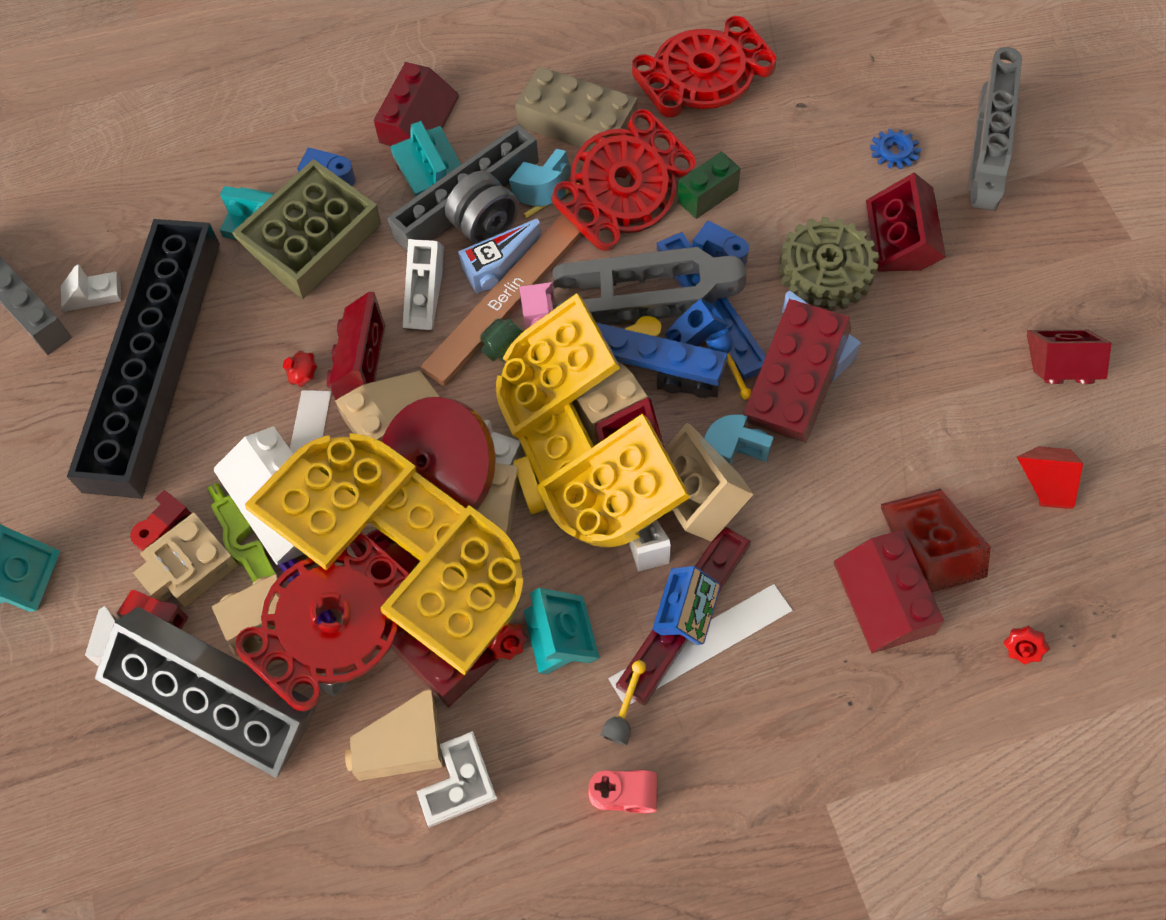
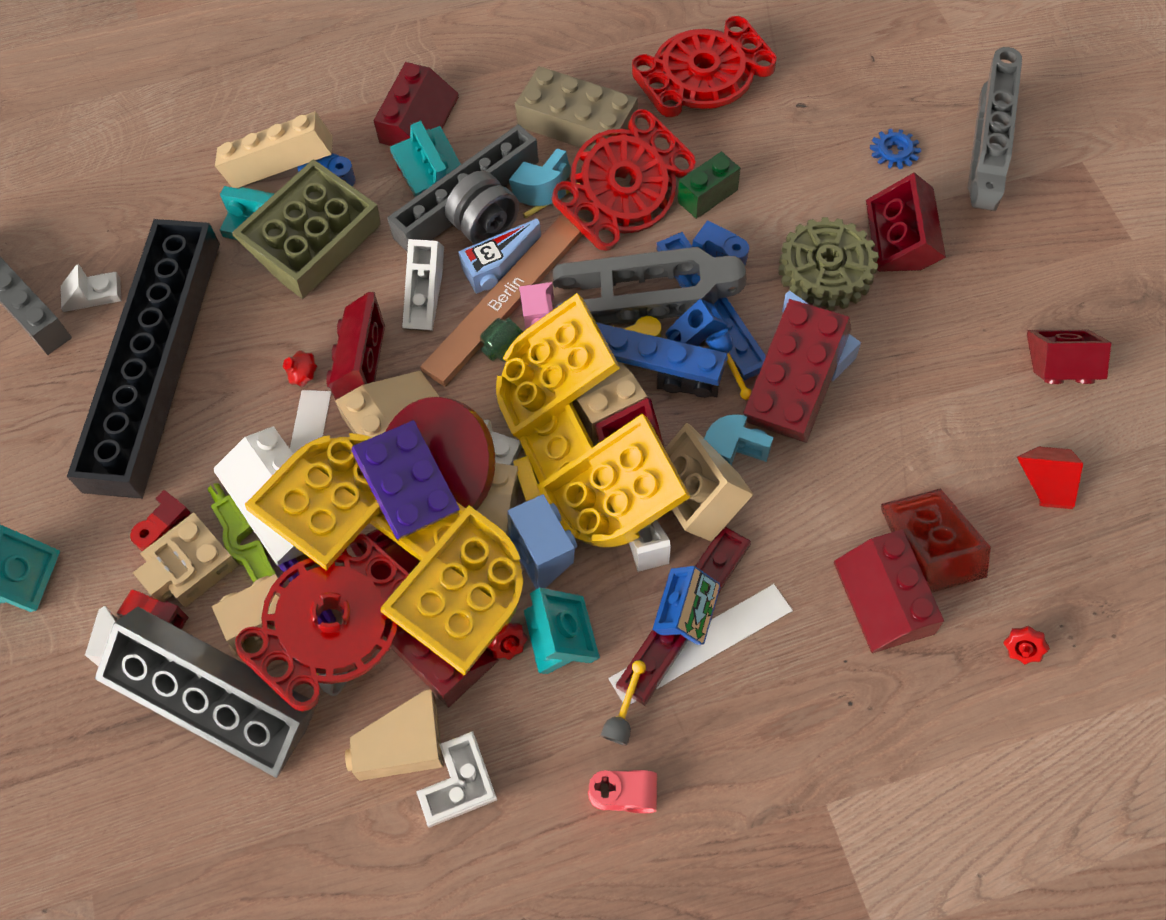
none -> tan brick [215,111,332,188]
none -> dark purple plate [351,420,460,541]
none -> medium blue slope [507,494,577,589]

